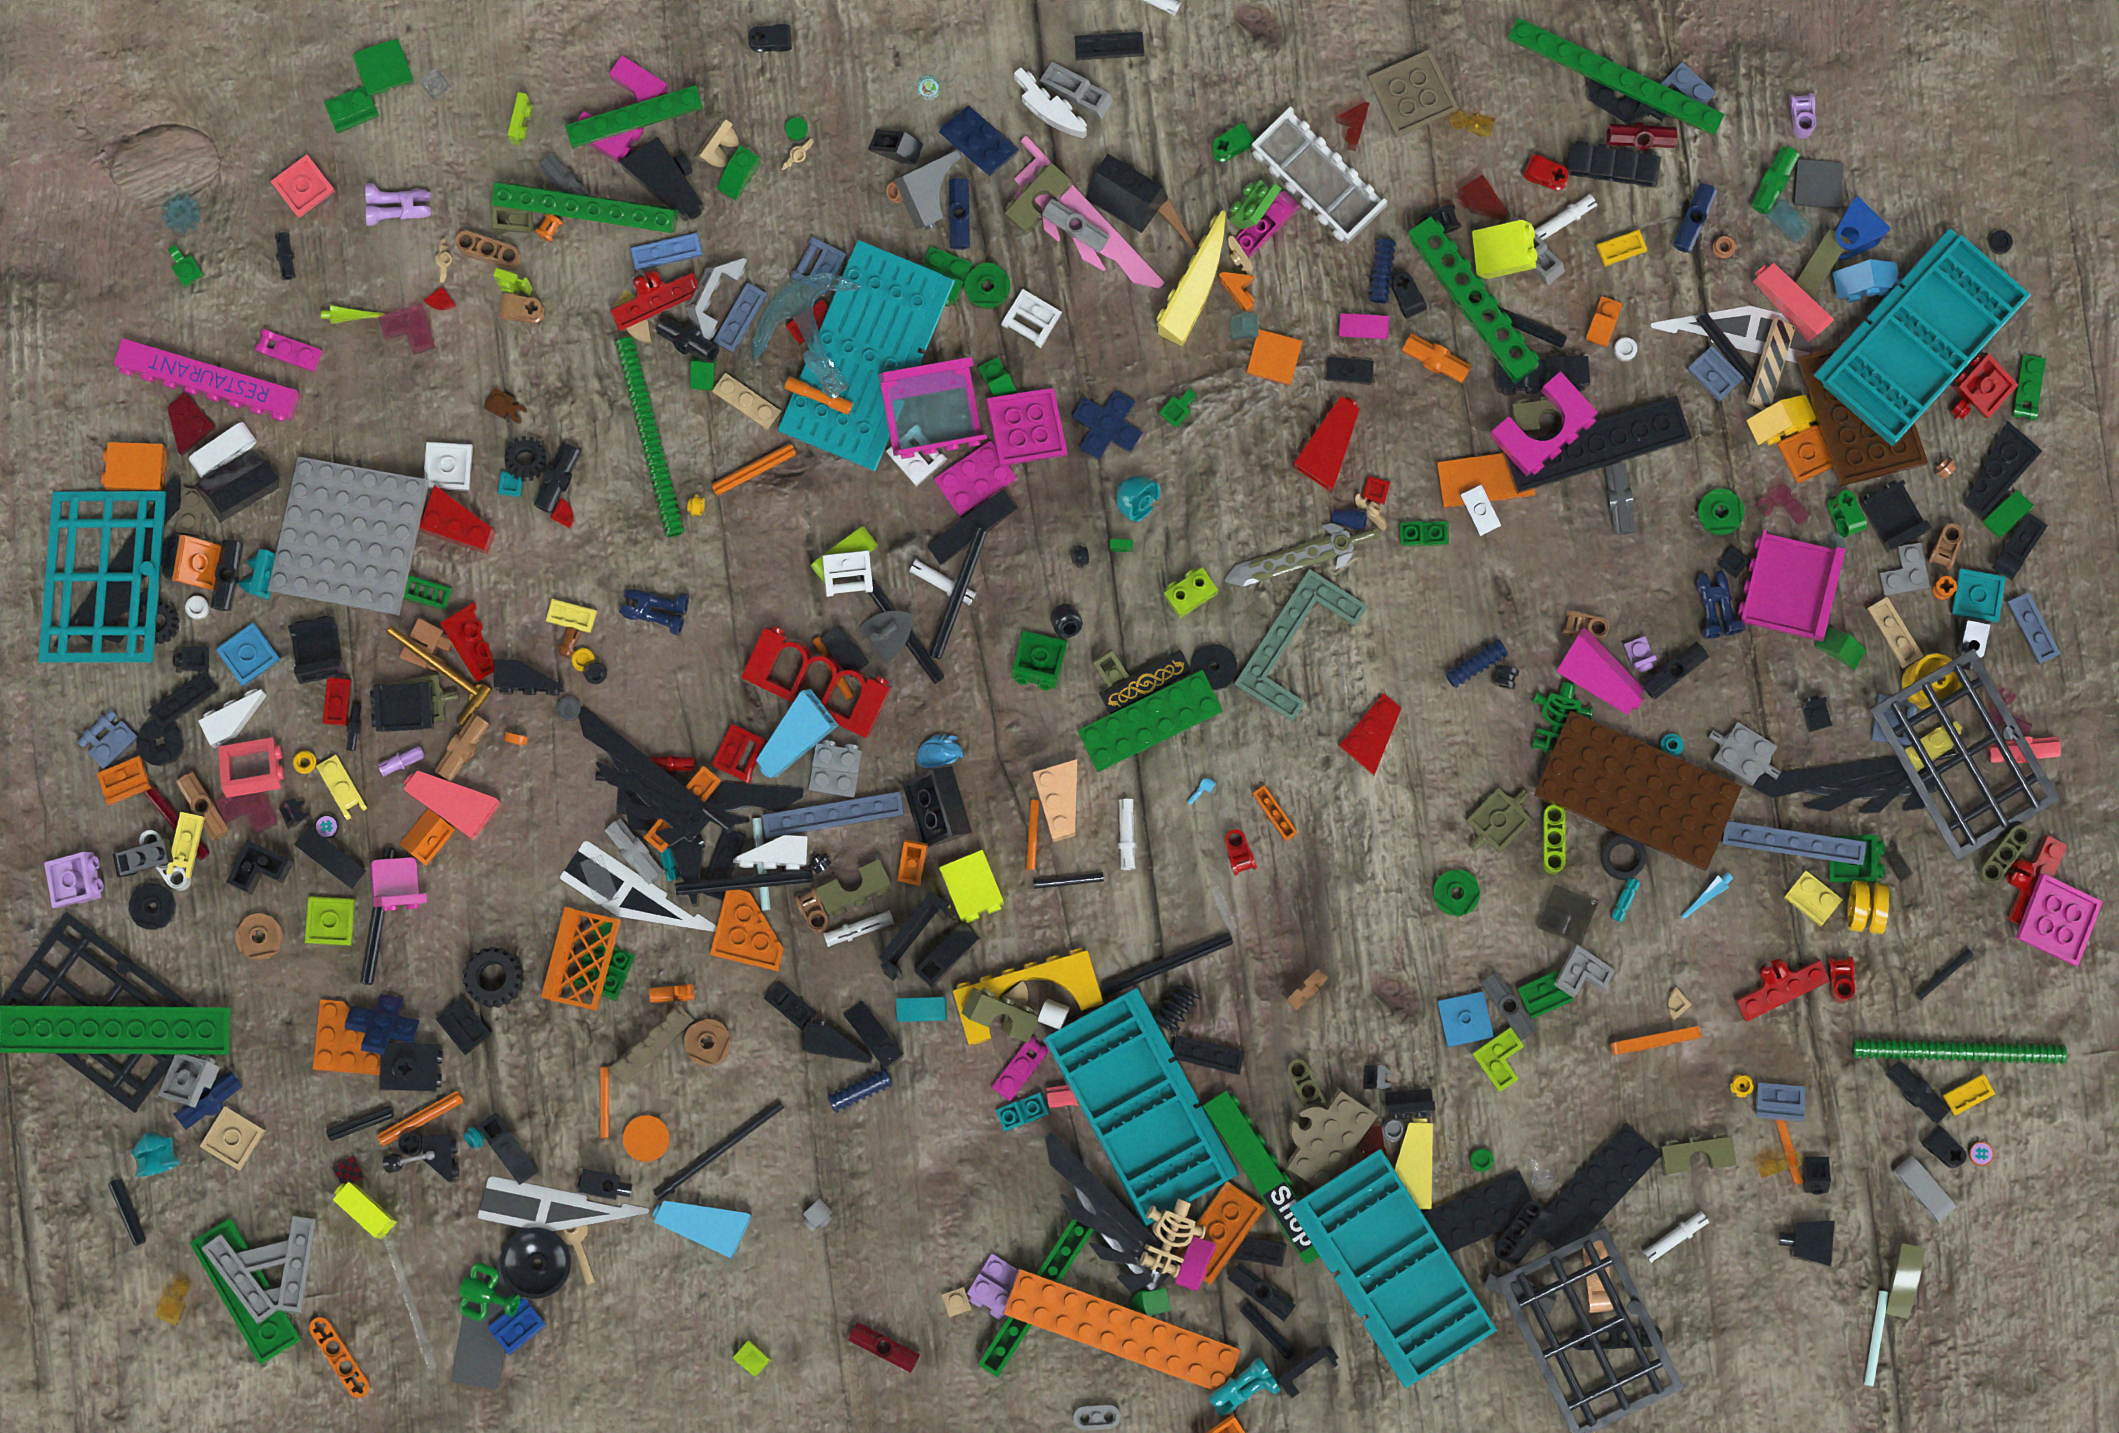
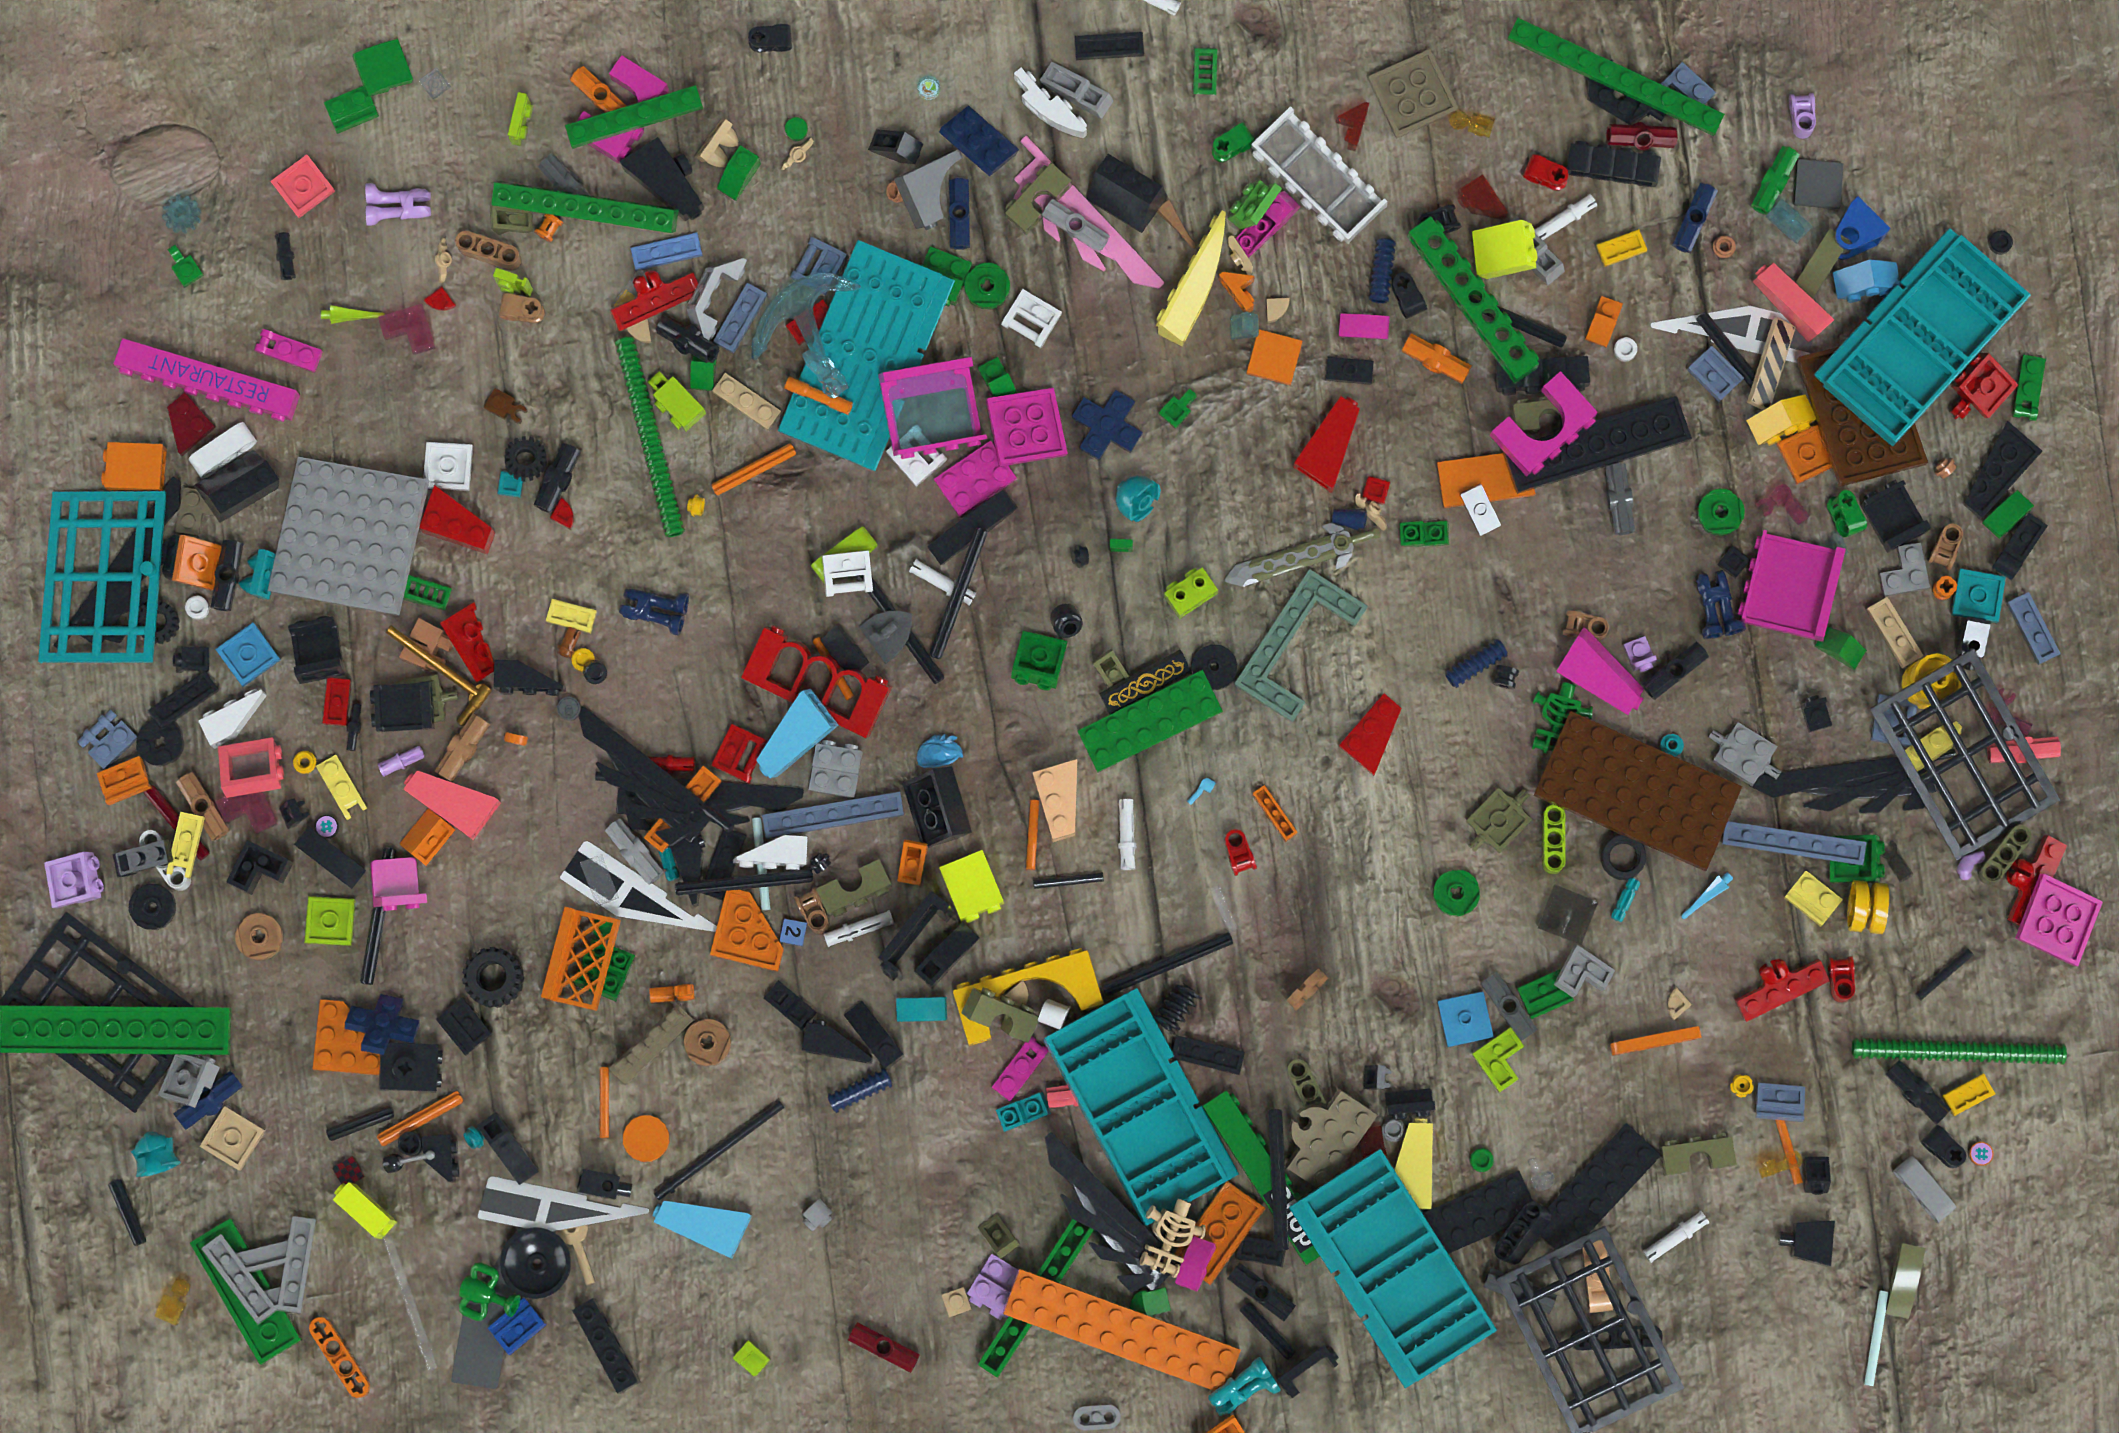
none -> orange piece [570,66,626,113]
none -> black brick [572,1298,641,1394]
none -> lime brick [647,371,706,432]
none -> medium blue tile [780,919,807,947]
none -> olive slope [978,1214,1019,1259]
none -> green slope [1193,48,1218,95]
none -> tan tile [1266,298,1289,323]
none -> black axle [1268,1109,1289,1251]
none -> lavender arm [1957,850,1986,880]

